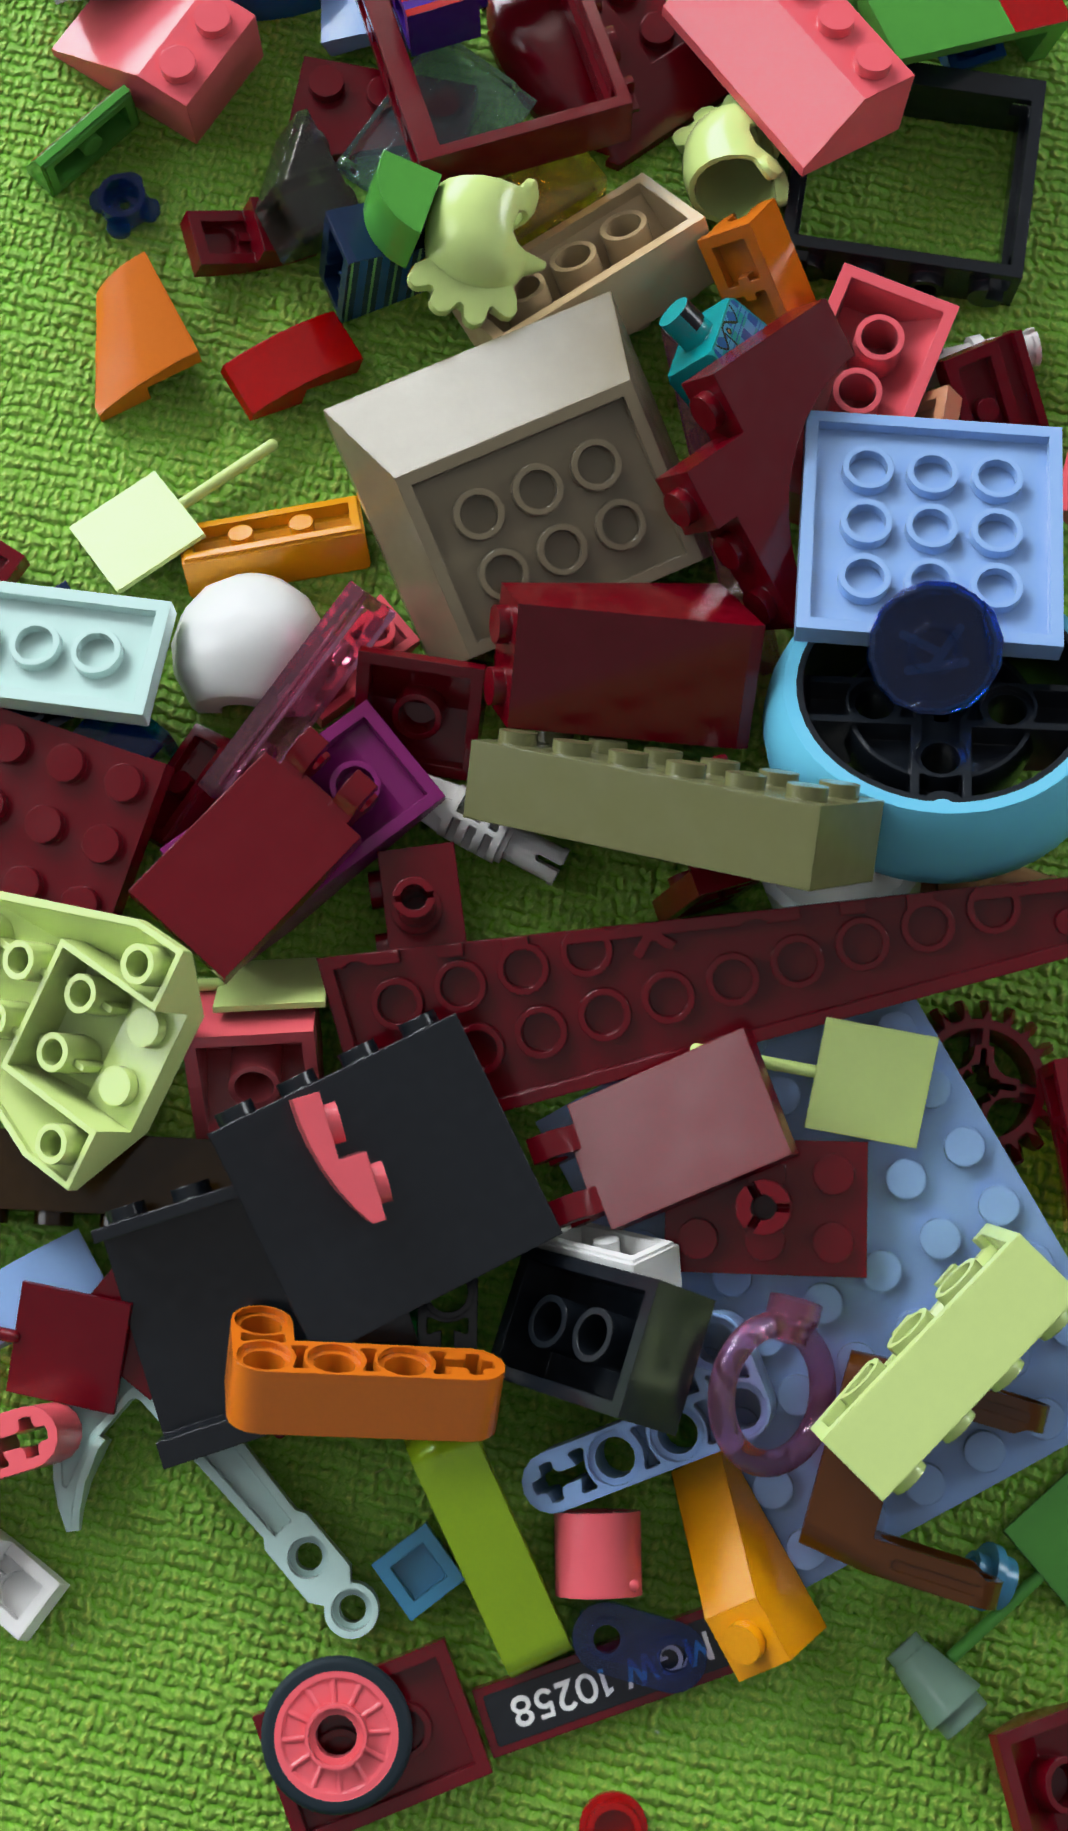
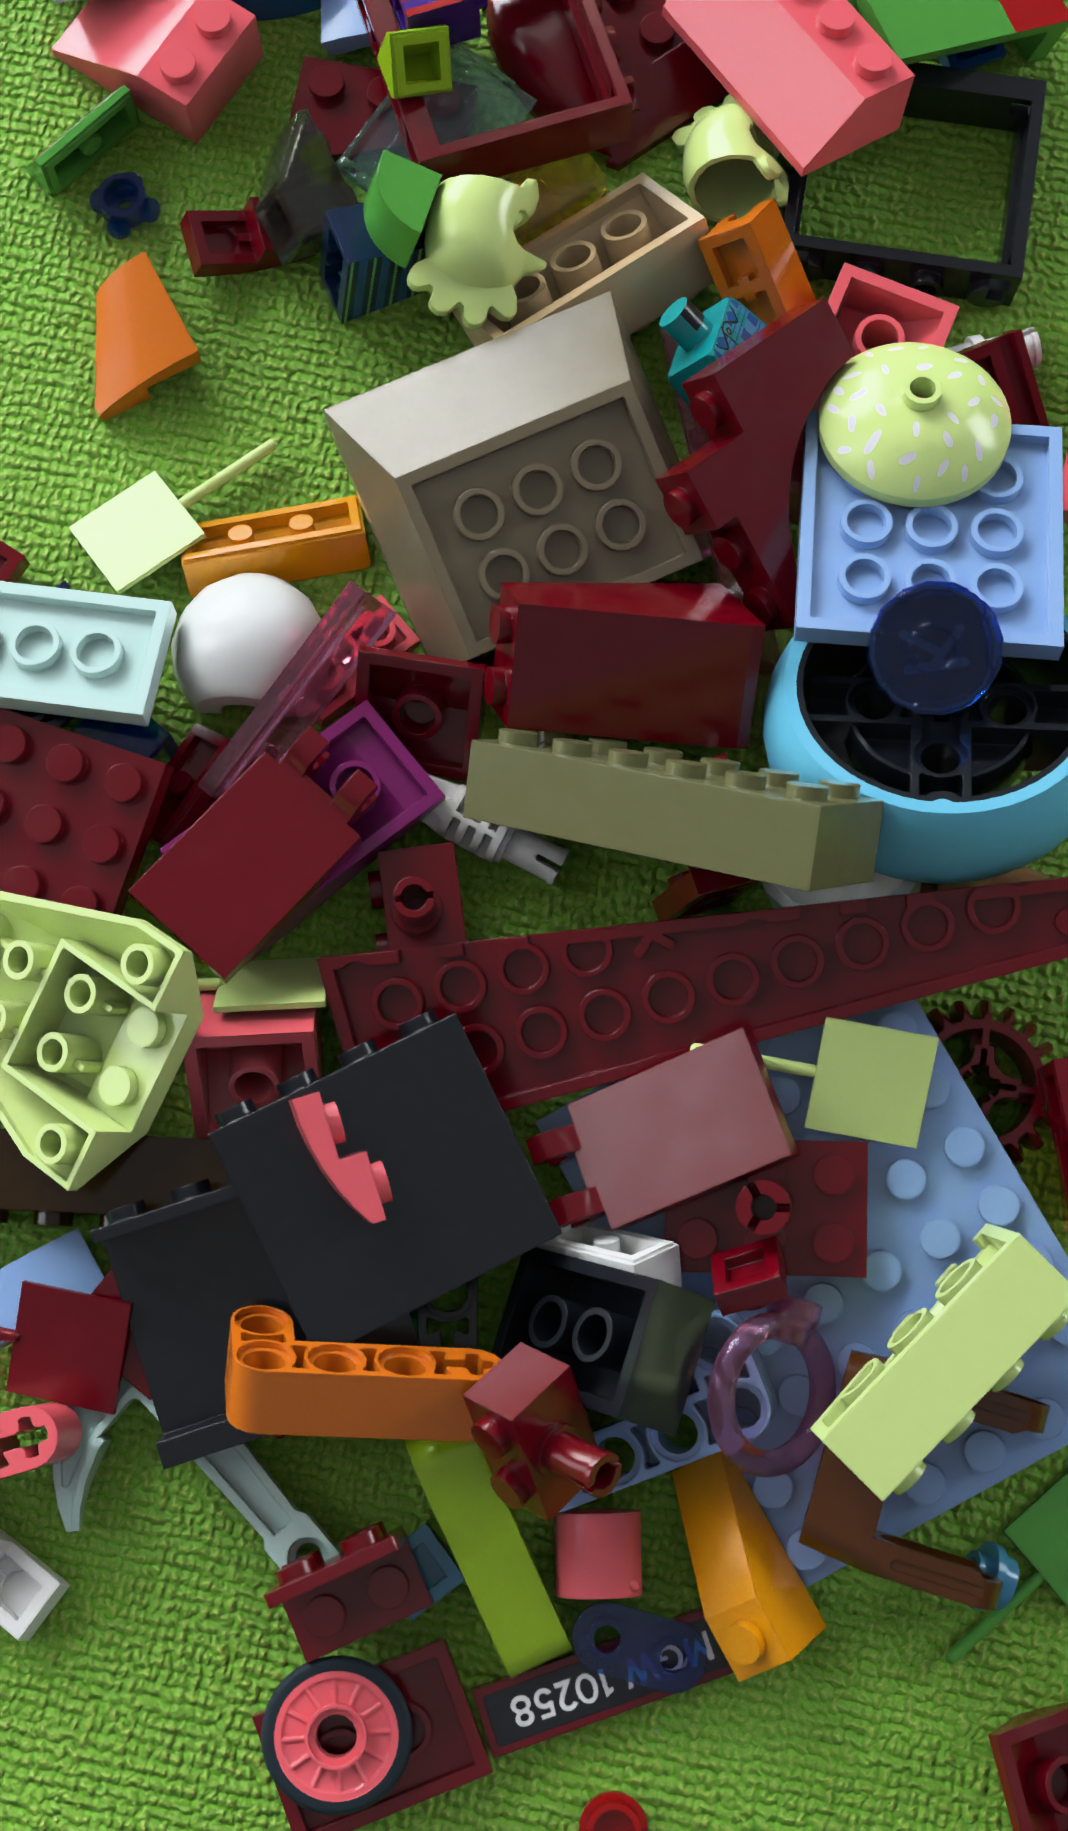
red slope [220,310,364,421] -> none
sand green cone [886,1632,987,1740] -> none
none -> dark red bracket [263,1520,434,1663]
none -> lime slope [377,24,453,99]
none -> dark red brick [463,1342,622,1522]
none -> dark red plate [711,1236,789,1316]
none -> yellowish green dish [817,342,1012,508]

